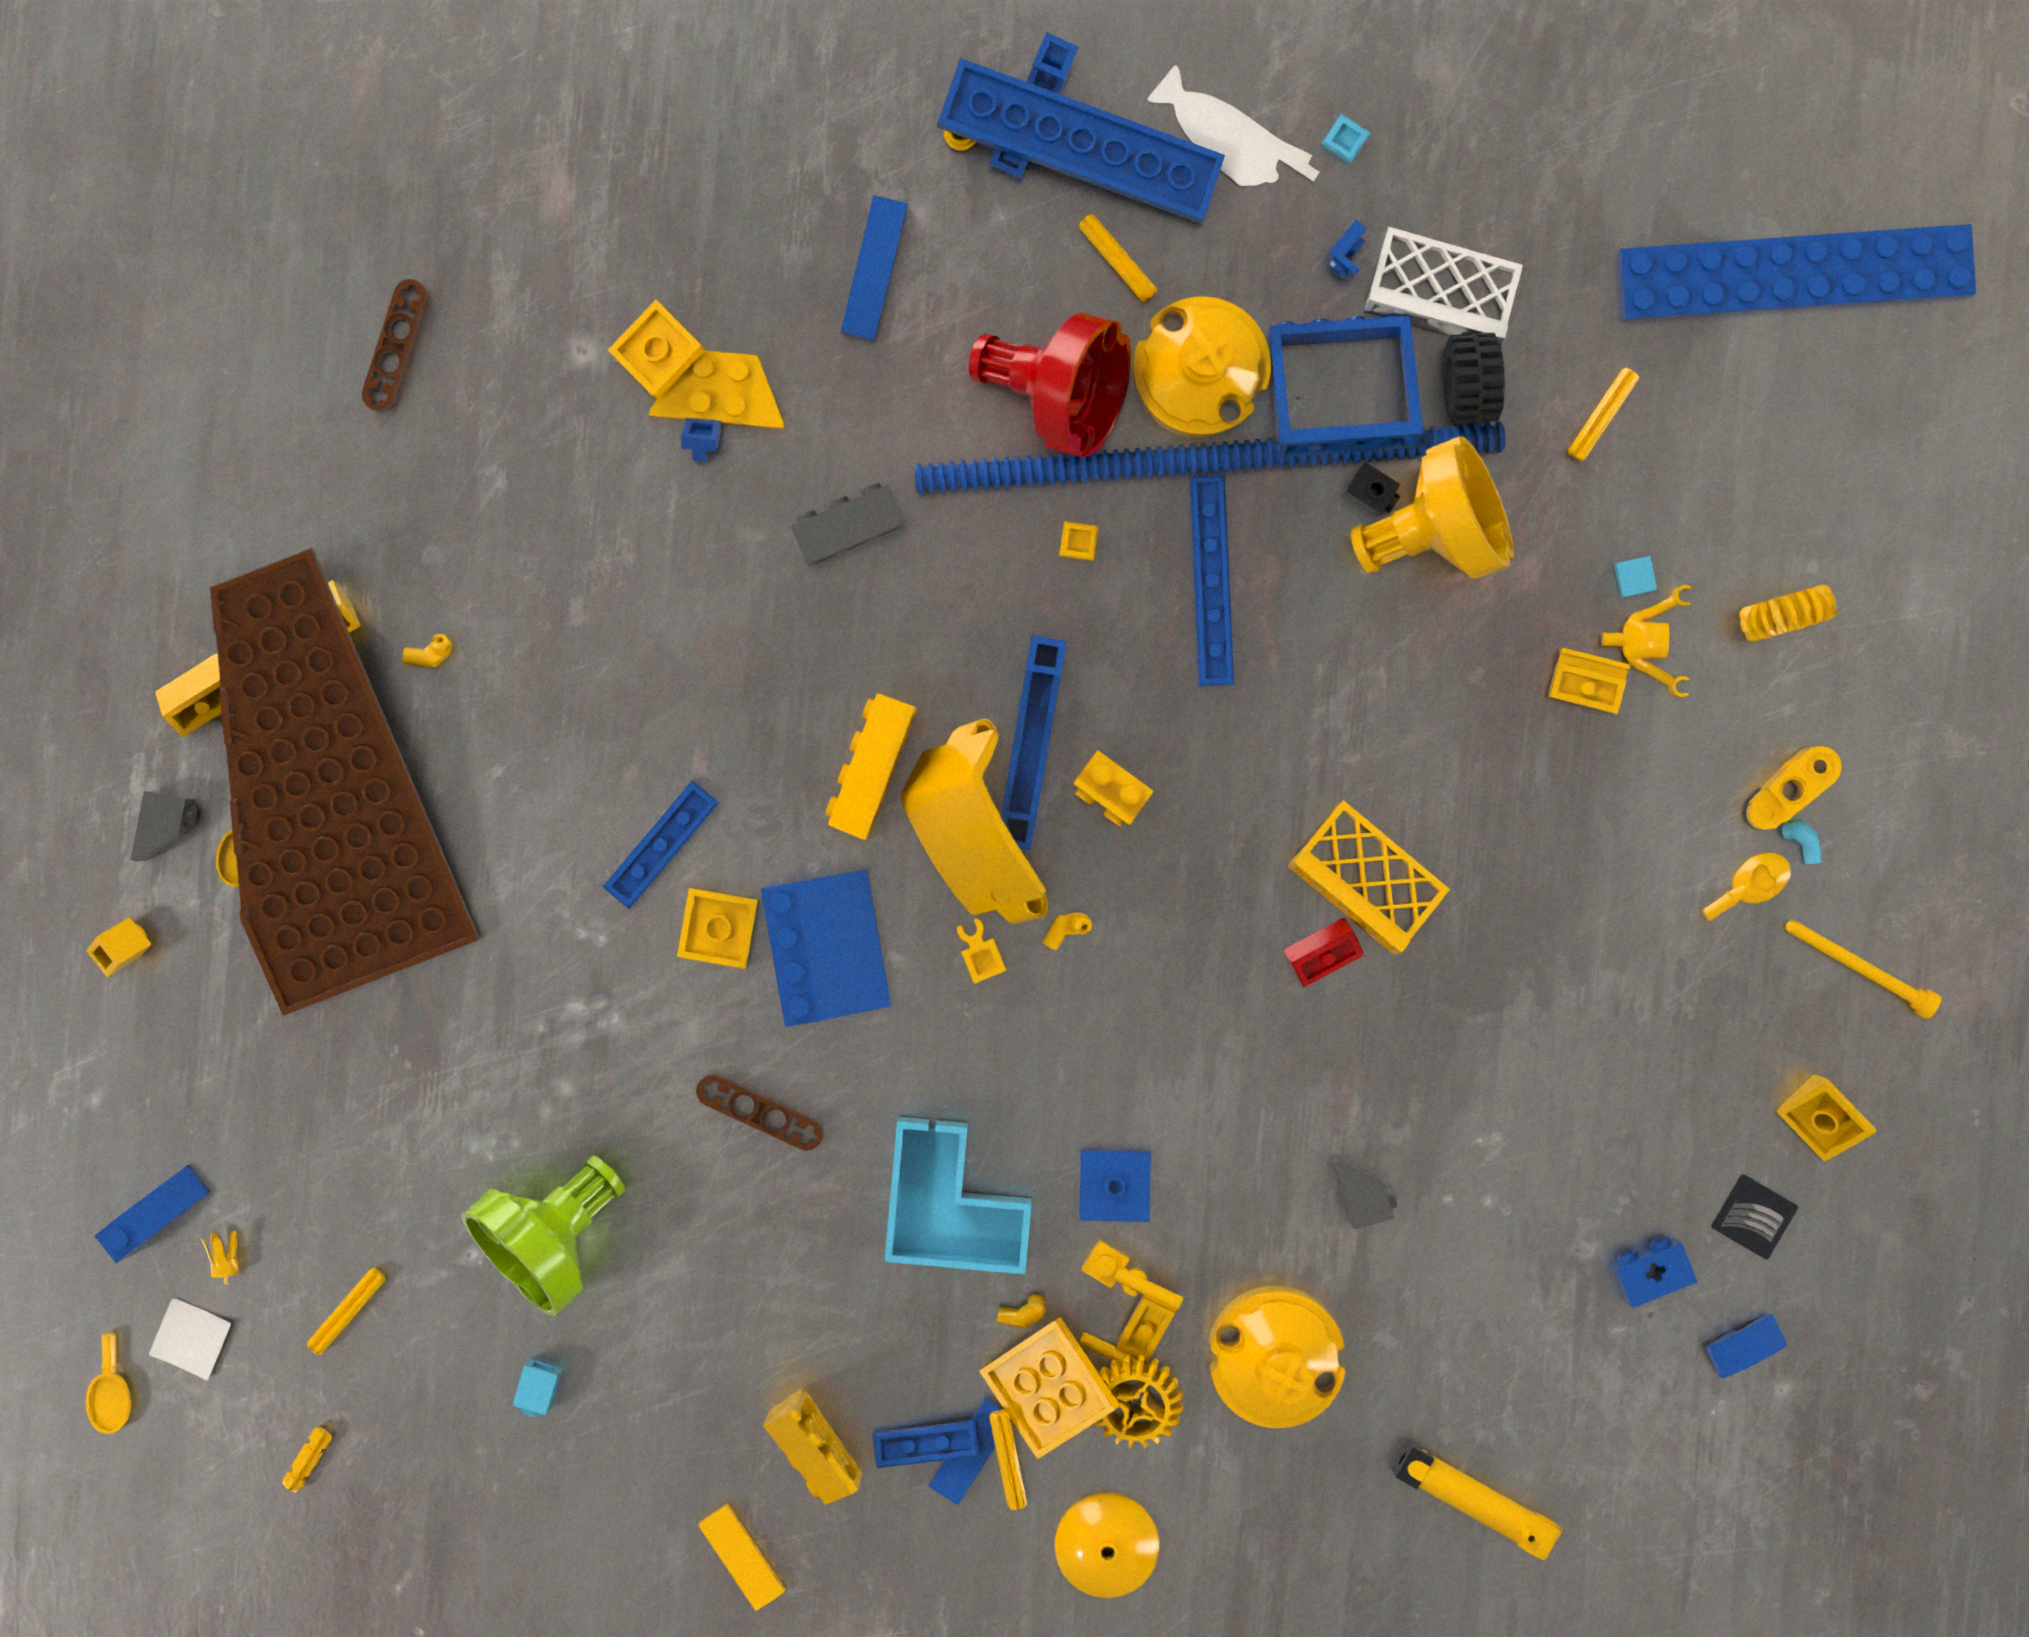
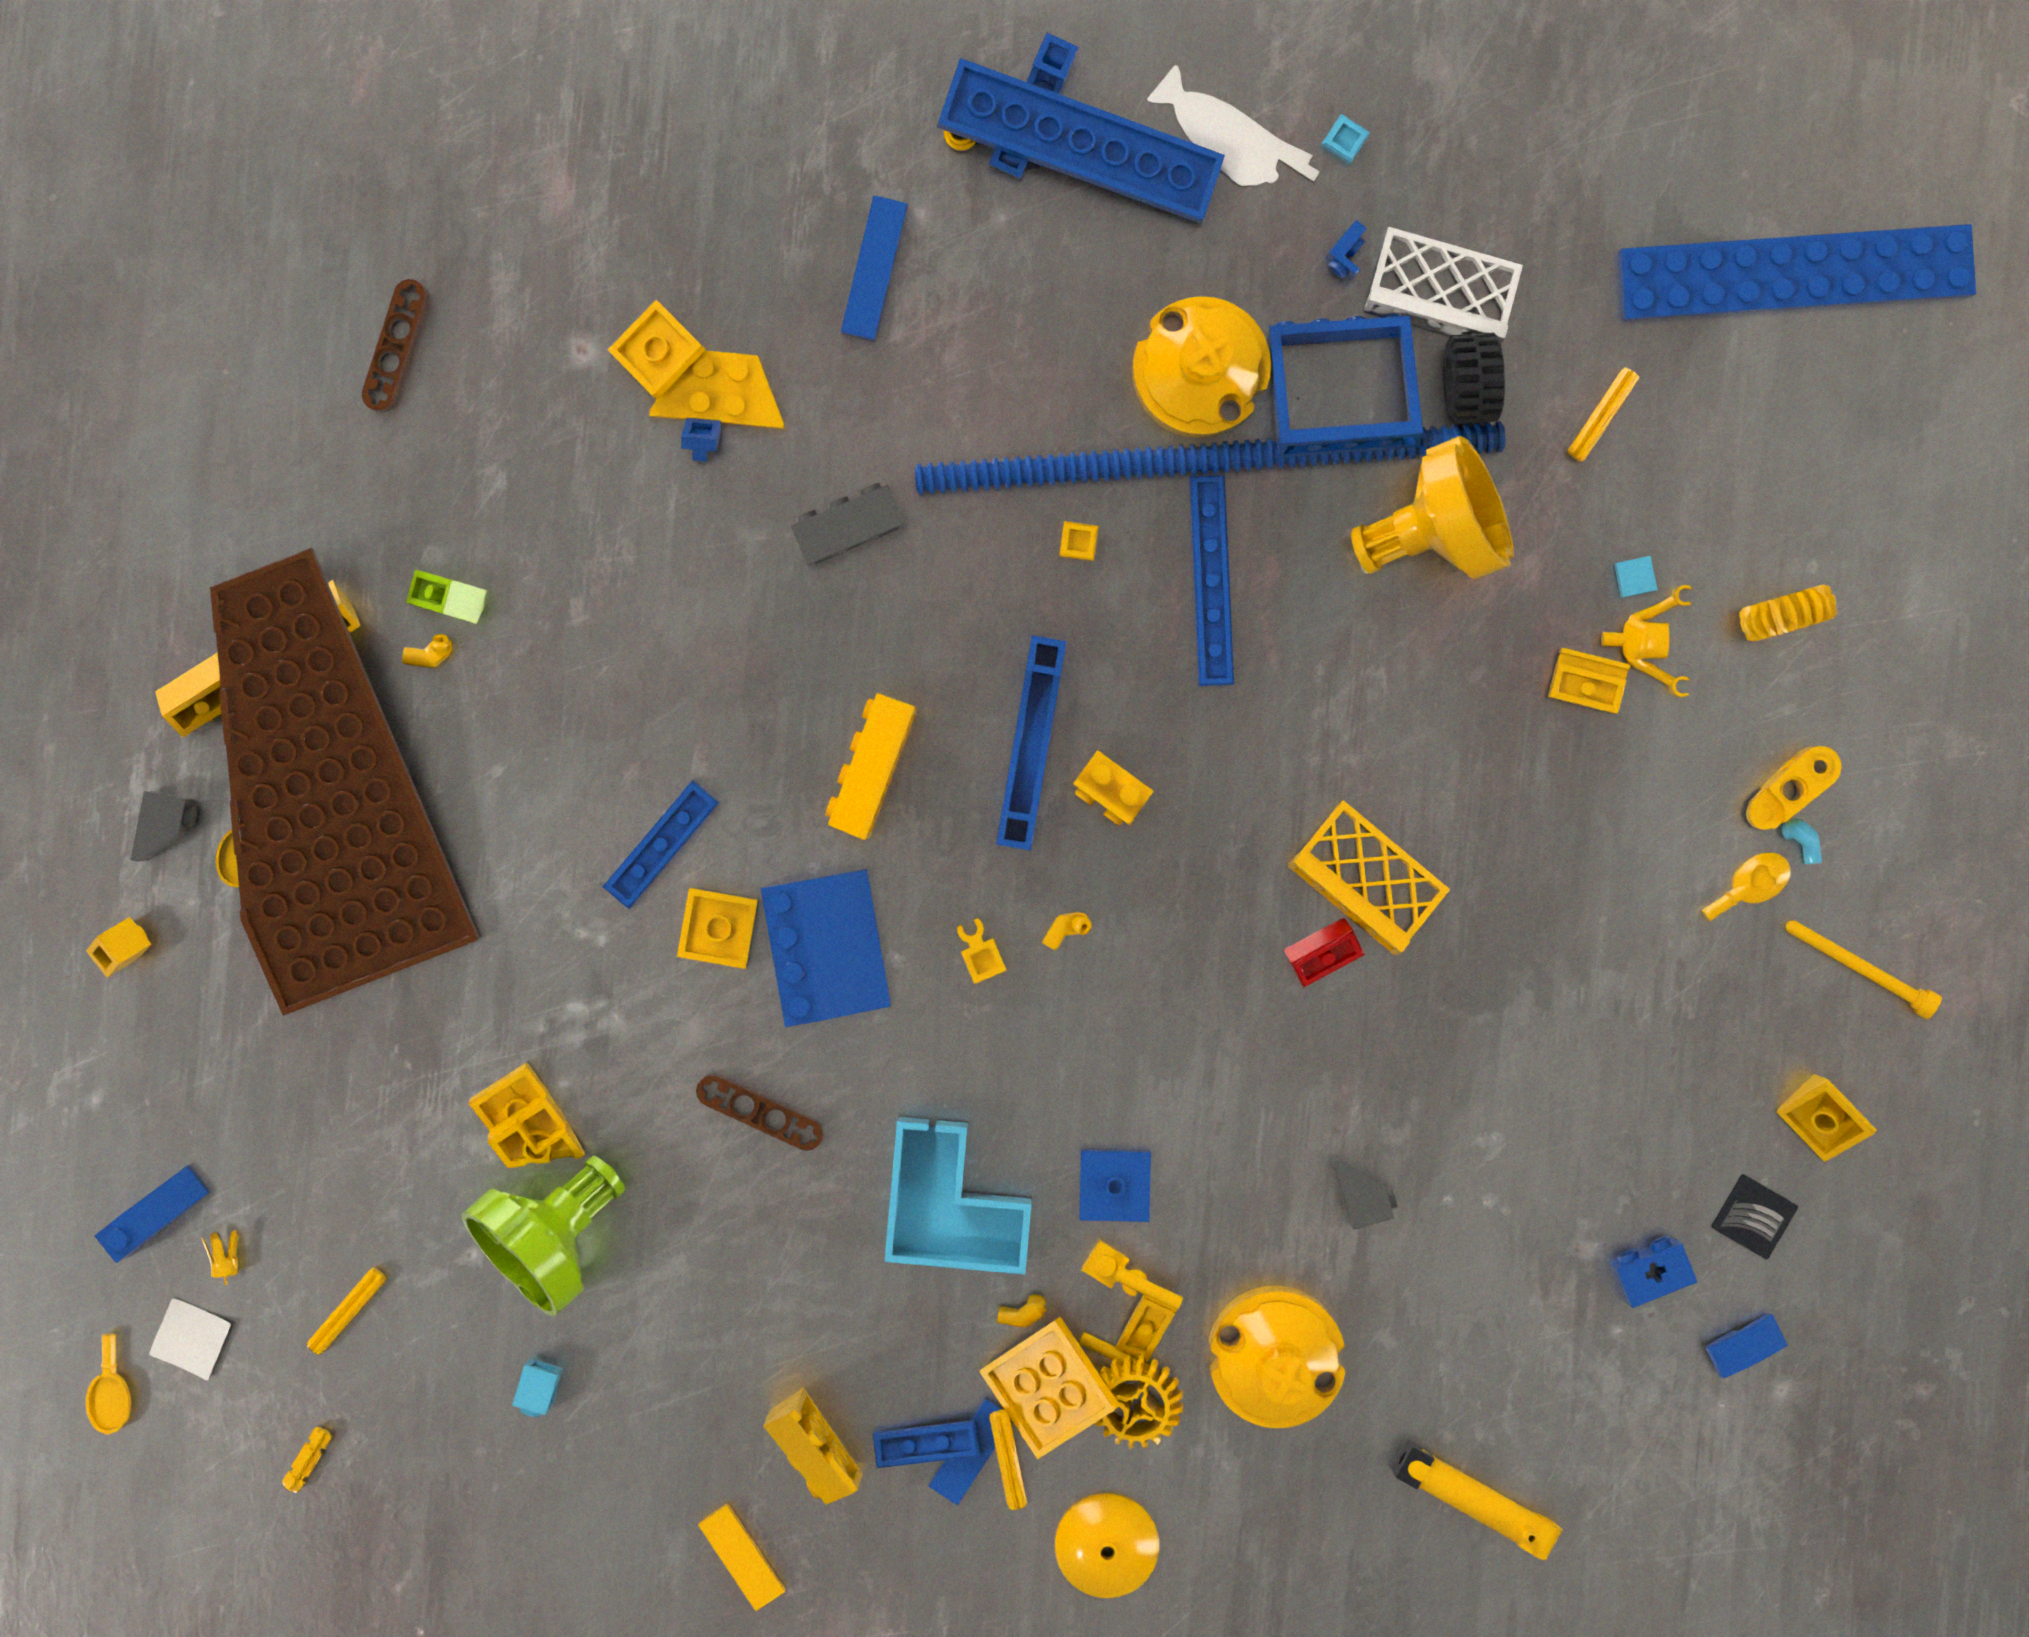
yellow panel [901,719,1048,924] -> none
red piece [968,312,1131,457] -> none
yellow axle [1079,214,1157,302] -> none
black brick [1343,462,1401,517] -> none
none -> lime slope [405,569,487,624]
none -> yellow slope [469,1062,585,1168]

